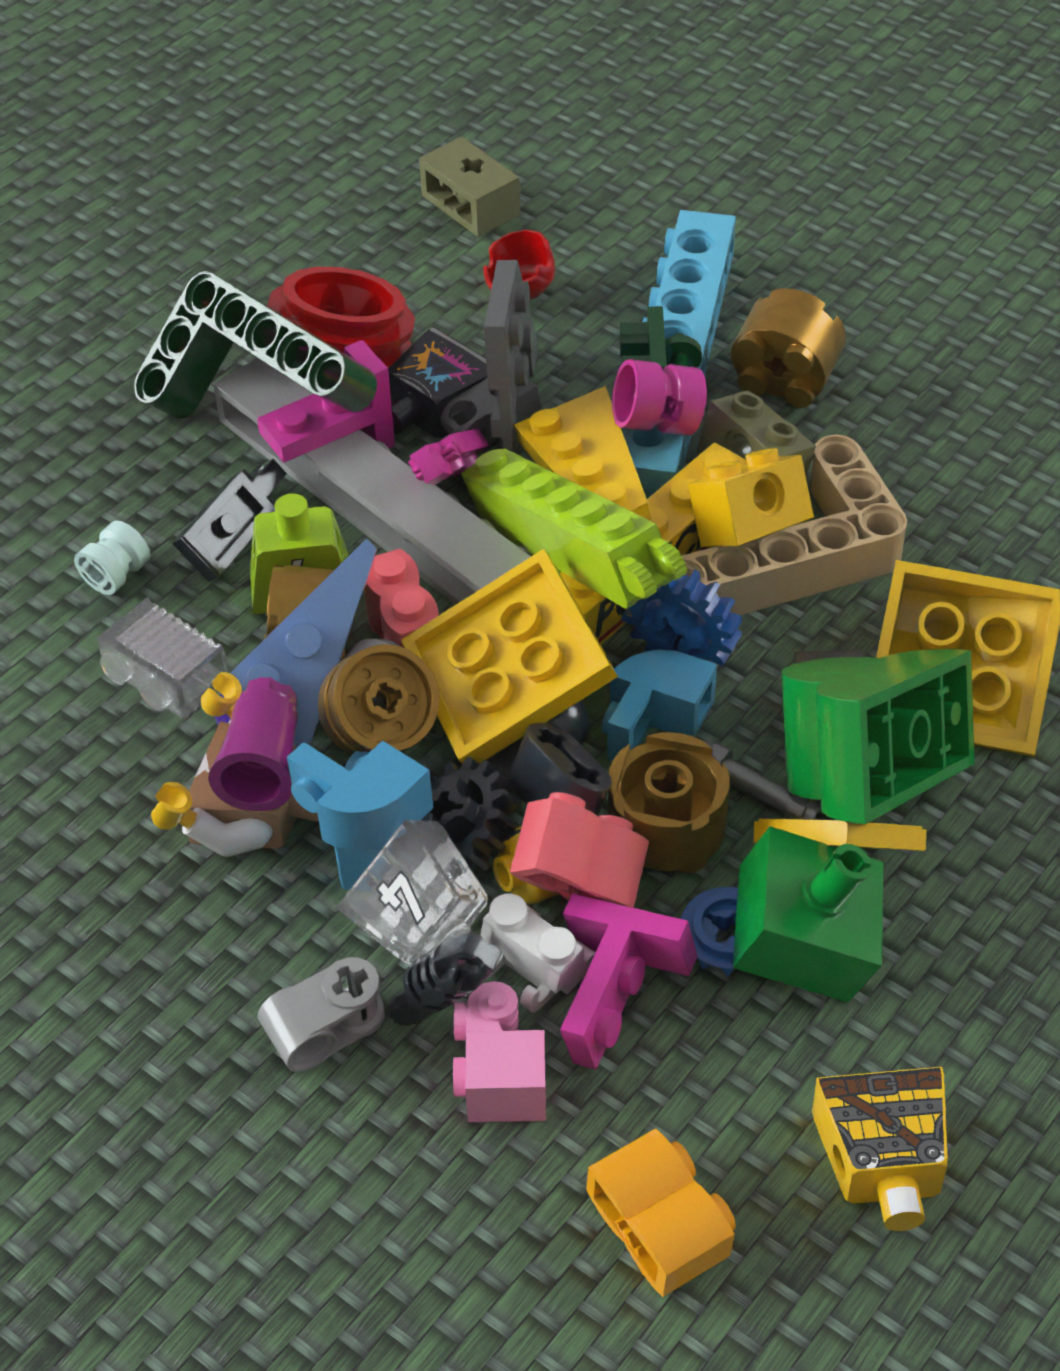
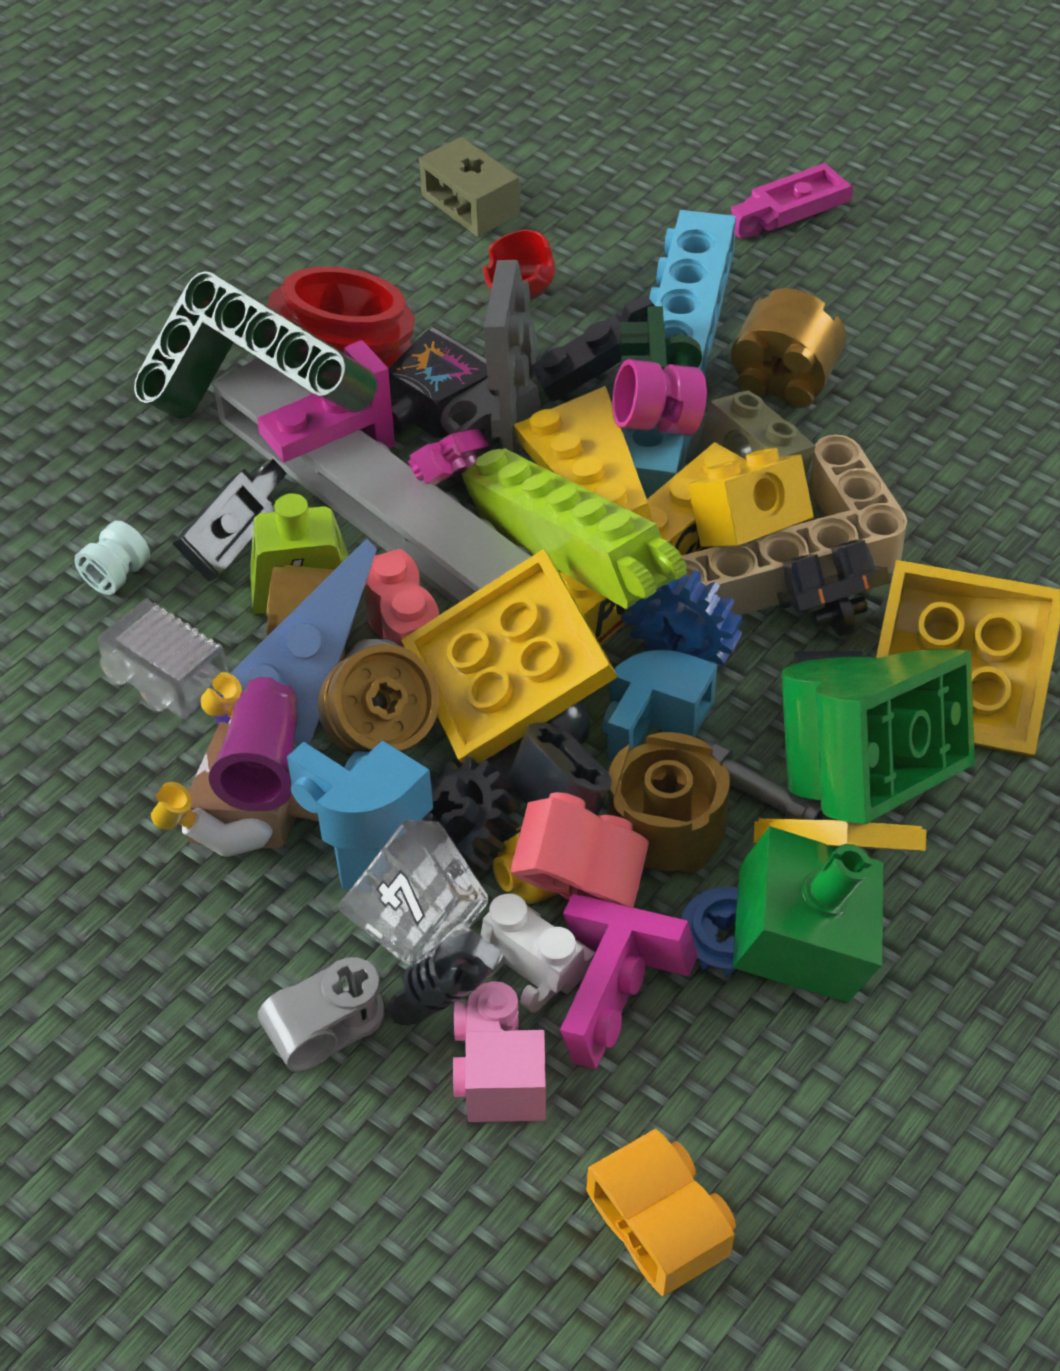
torso [812,1067,948,1231] -> none
none -> black hinge [530,295,665,402]
none -> dark pink hinge [731,163,853,239]
none -> black hips [777,539,891,636]

